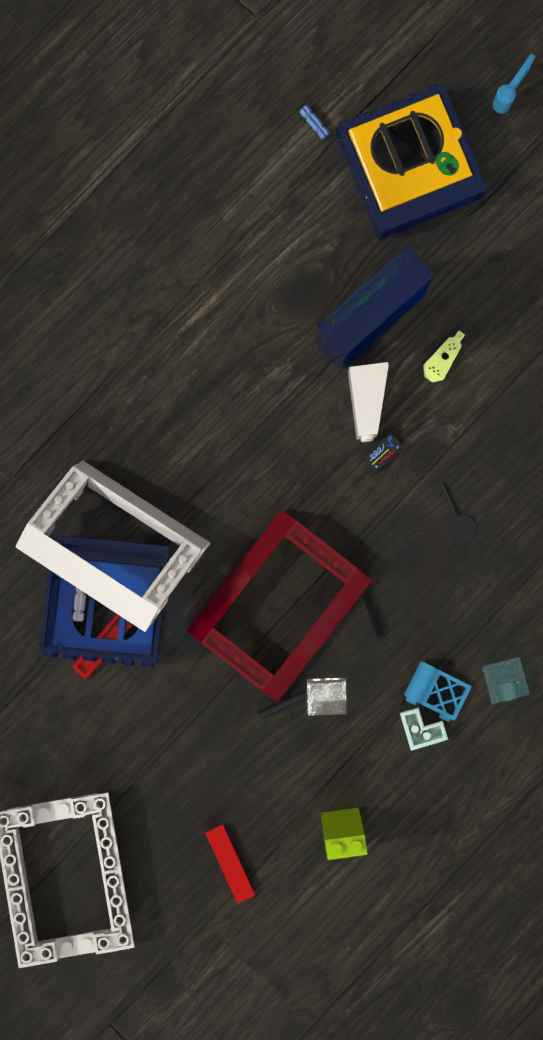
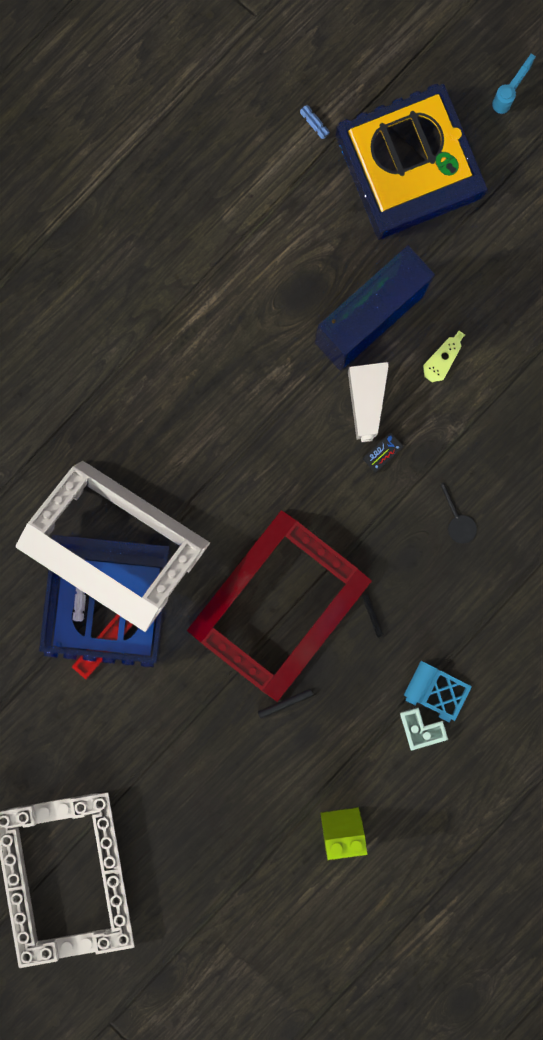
red tile [205,824,255,904] -> none
clear plate [307,678,346,716] -> none
clear light blue plate [482,657,530,704] -> none

